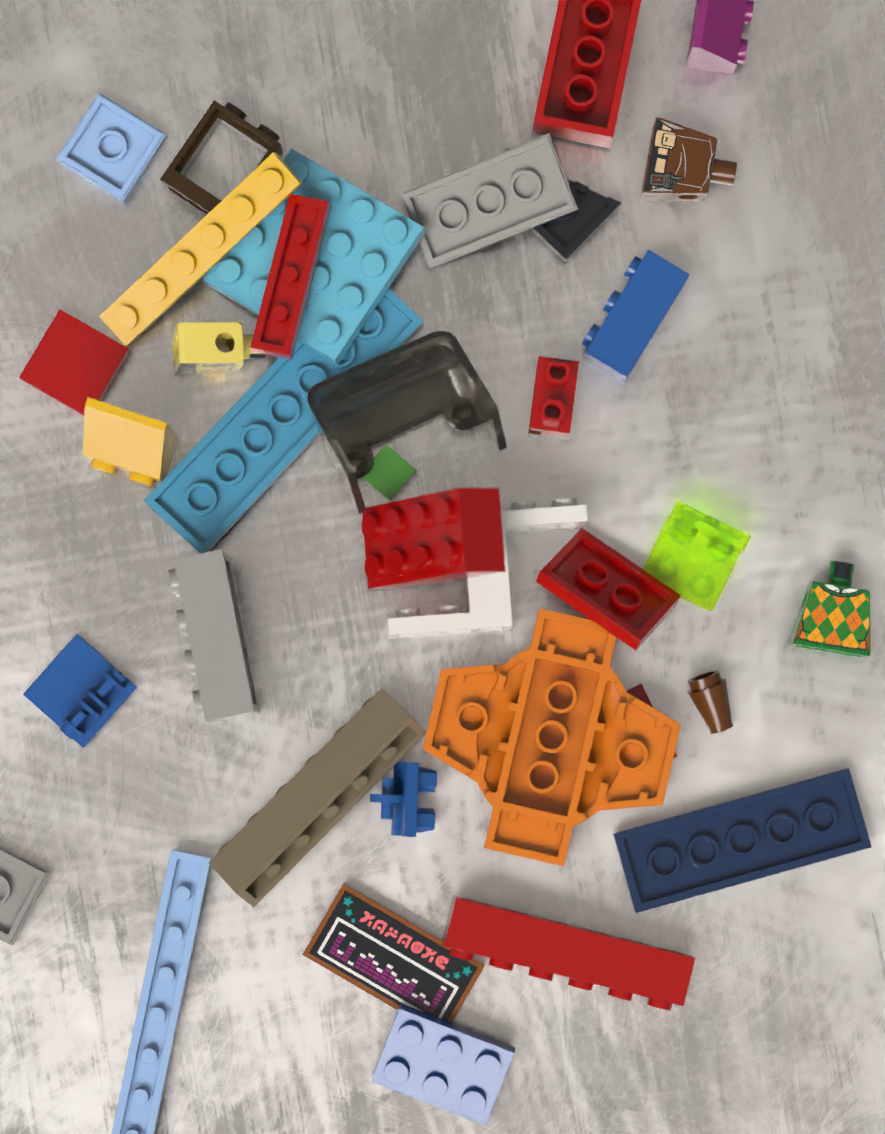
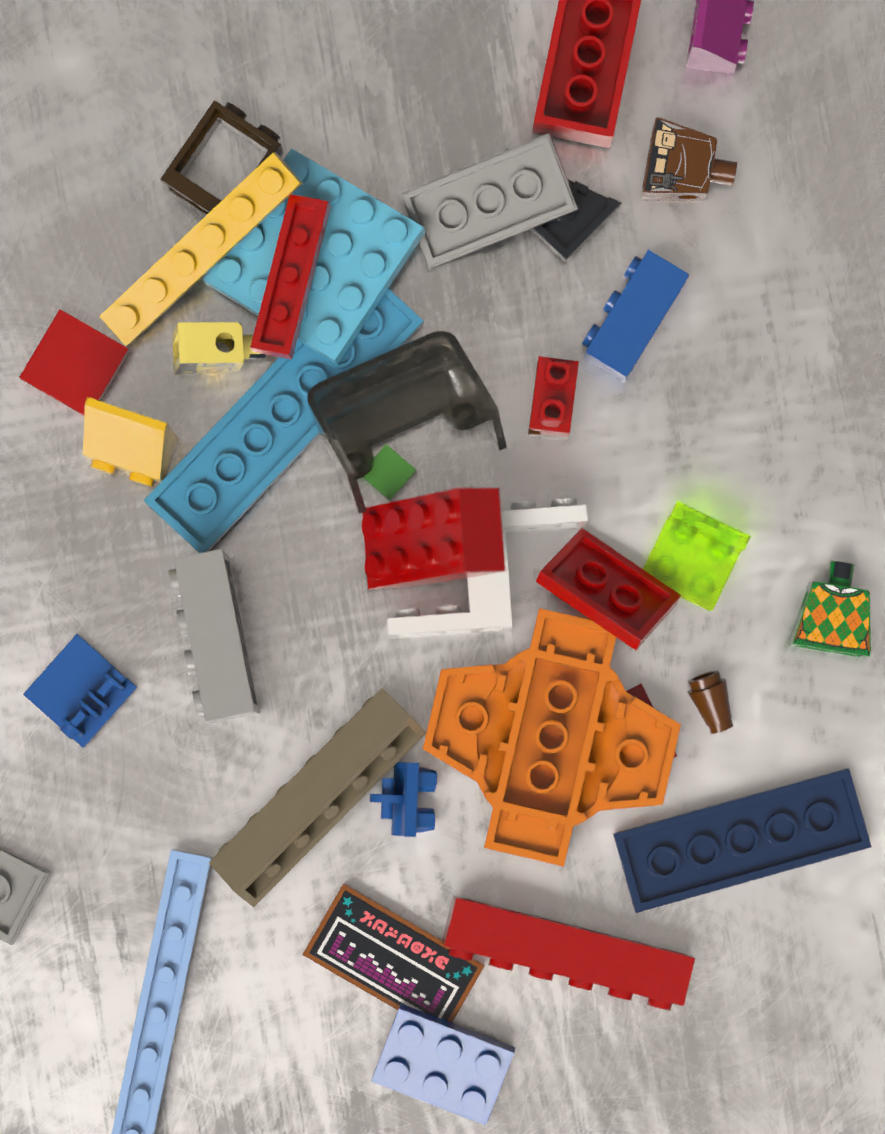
light blue tile [56,93,168,204] -> none

